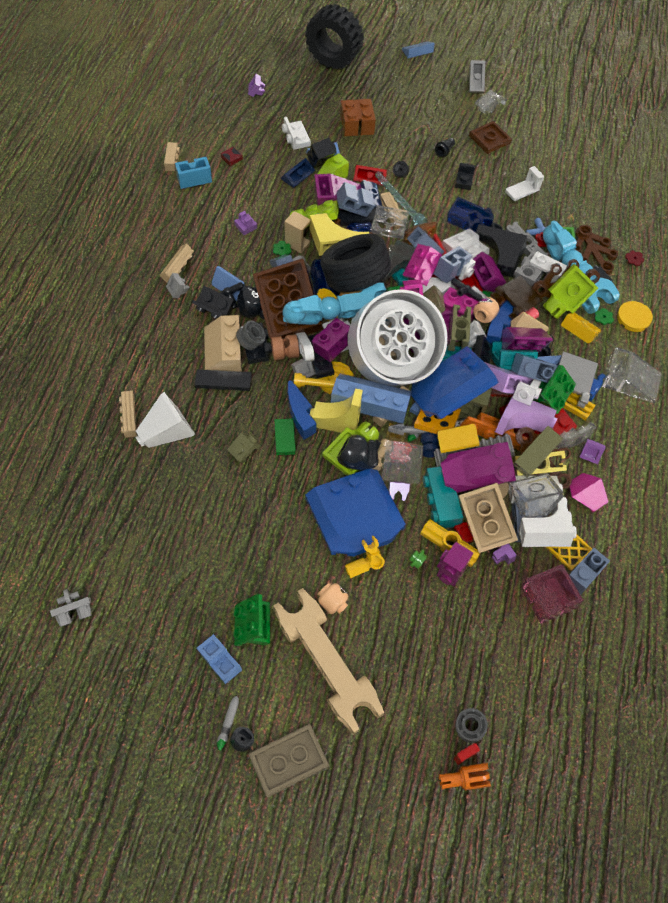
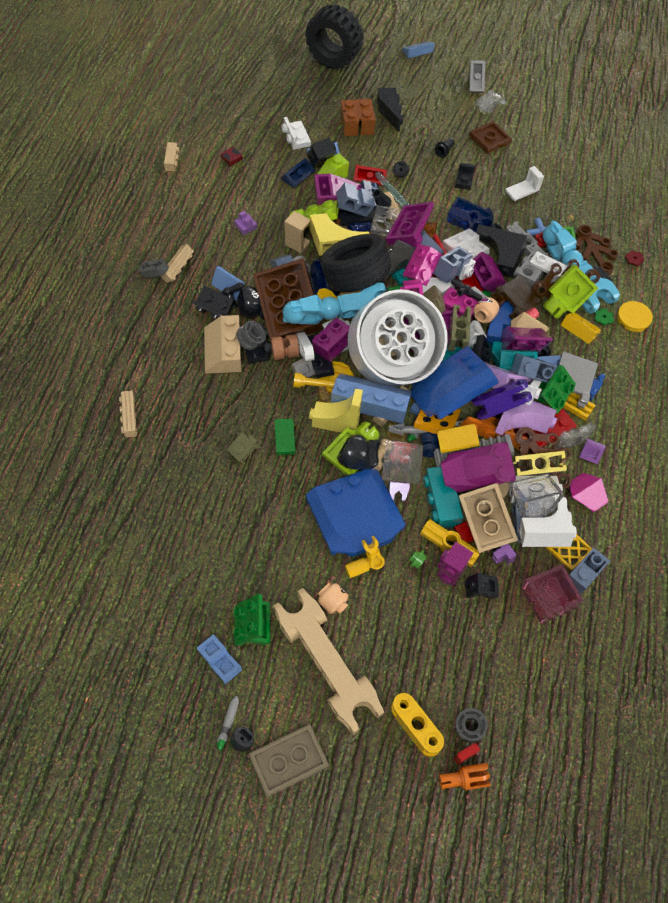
light grey hips [50,588,92,627] -> none
white slope [136,392,195,448] -> none
light grey tile [166,273,189,298] -> none
dark azure brick [175,157,212,189] -> none
black tile [195,369,252,391] -> none
medium lavender tile [248,74,265,97] -> none
green plant [273,241,291,256] -> none
blue slope [288,380,317,440] -> none
olive piece [513,426,563,478] -> none
clear slope [602,347,662,403] -> none
none -> dark grey beam [138,259,169,278]
none -> clear yellow plate [318,386,331,403]
none -> black cone [372,189,391,211]
none -> black slope [377,88,403,131]
none -> magenta slope [385,202,434,249]
none -> yellow piece [391,693,444,757]
none -> black bracket [465,573,499,599]
none -> dark purple piece [471,379,532,420]

